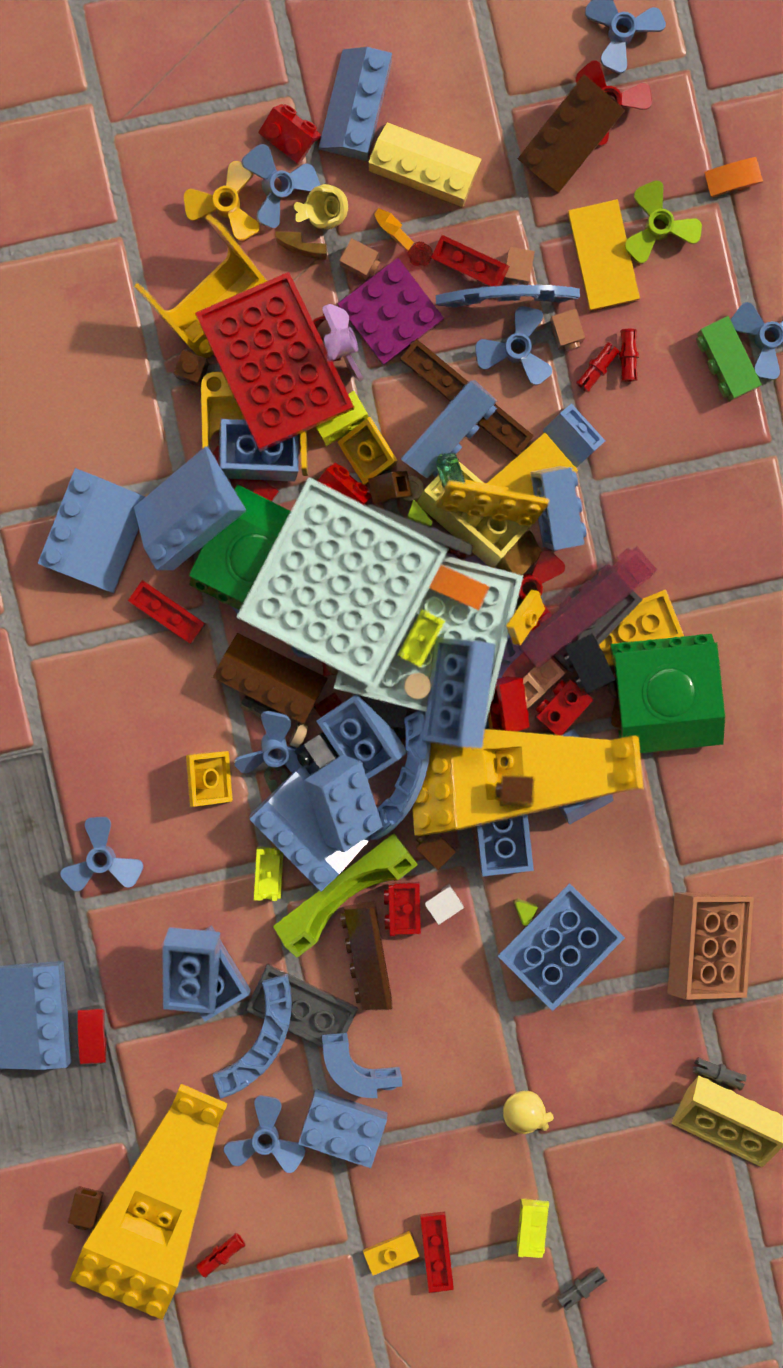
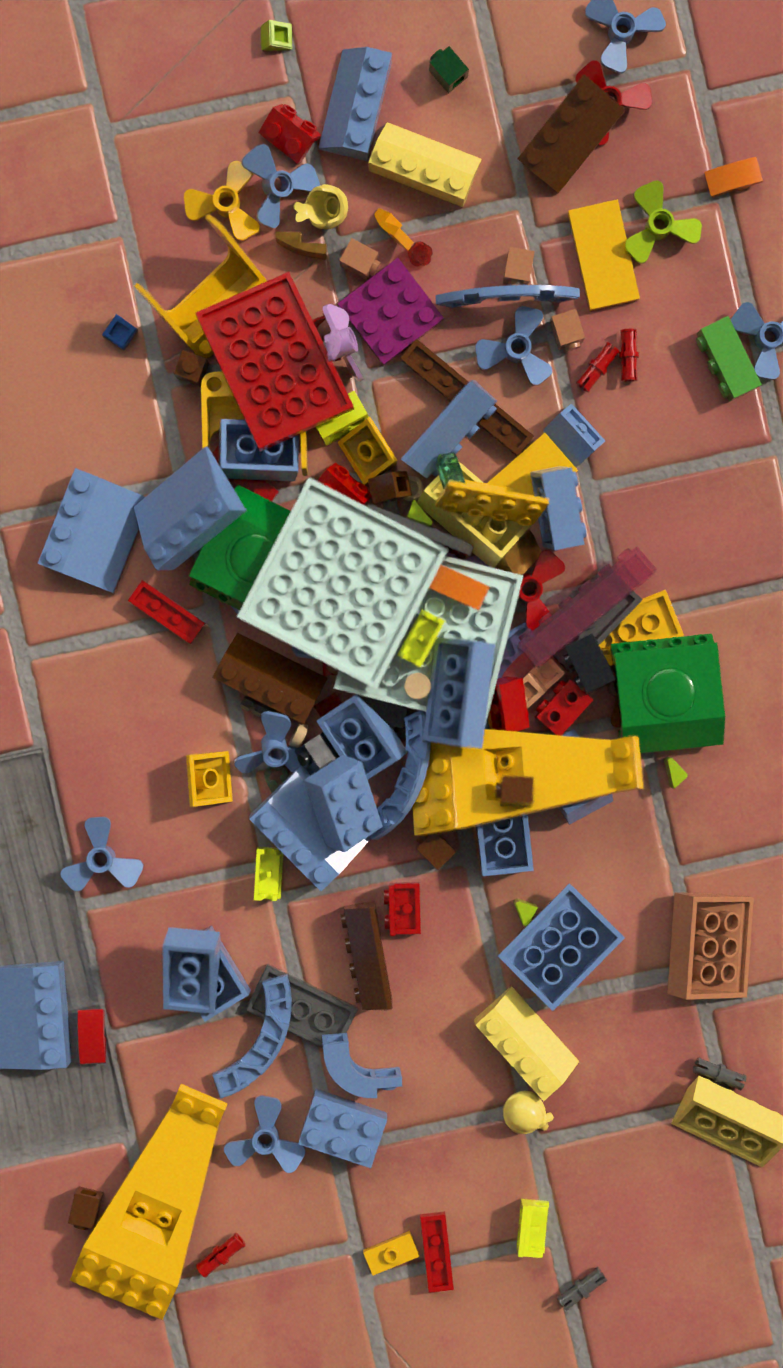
lime arch [273,833,418,958] -> none
white panel [425,884,464,925] -> none
red plate [431,235,510,287] -> none
yellow plate [506,590,545,645] -> none
none -> blue tile [102,314,138,351]
none -> lime slope [261,20,292,51]
none -> dark green brick [429,46,469,94]
none -> light yellow slope [474,986,579,1101]
none -> lime slope [664,757,688,789]

